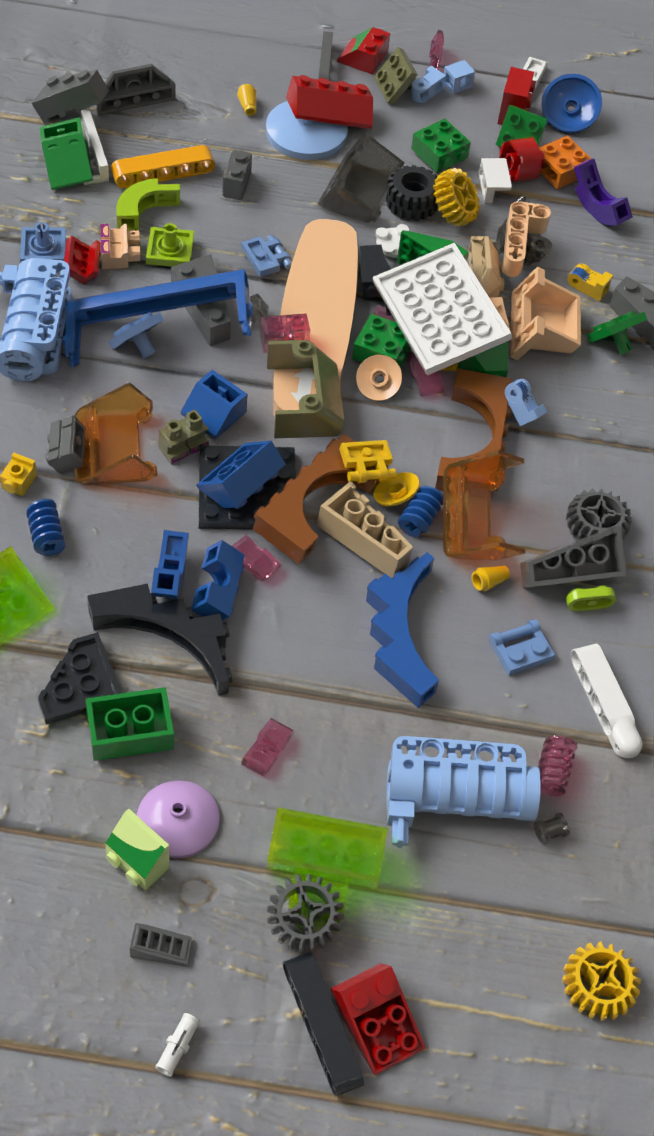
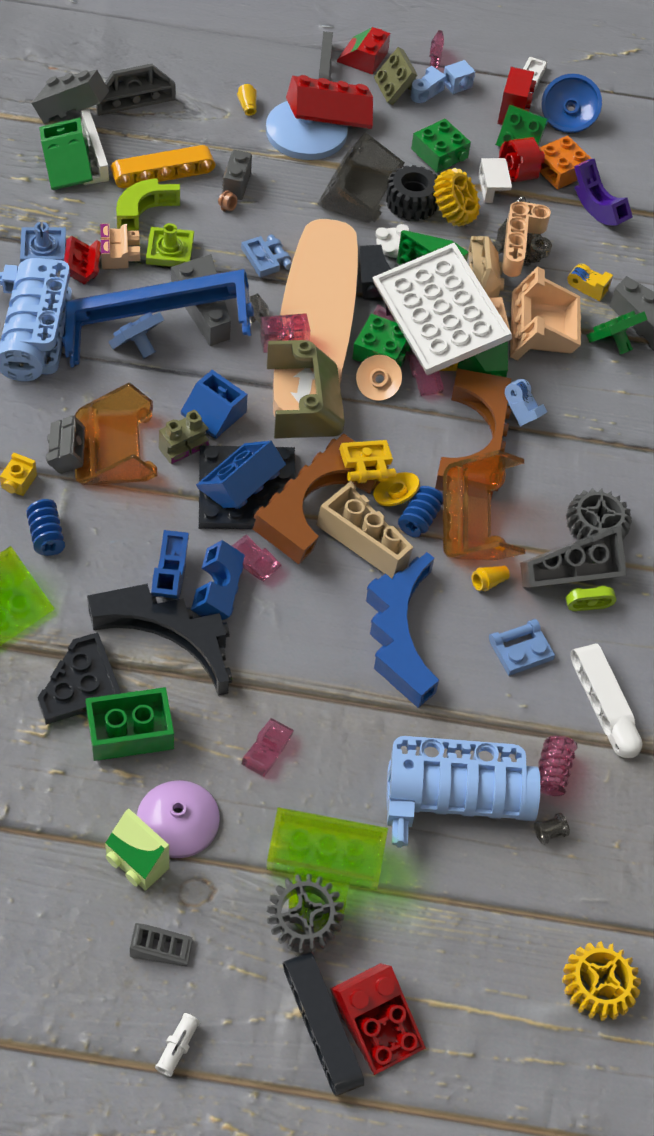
none -> nougat plate [218,190,237,212]

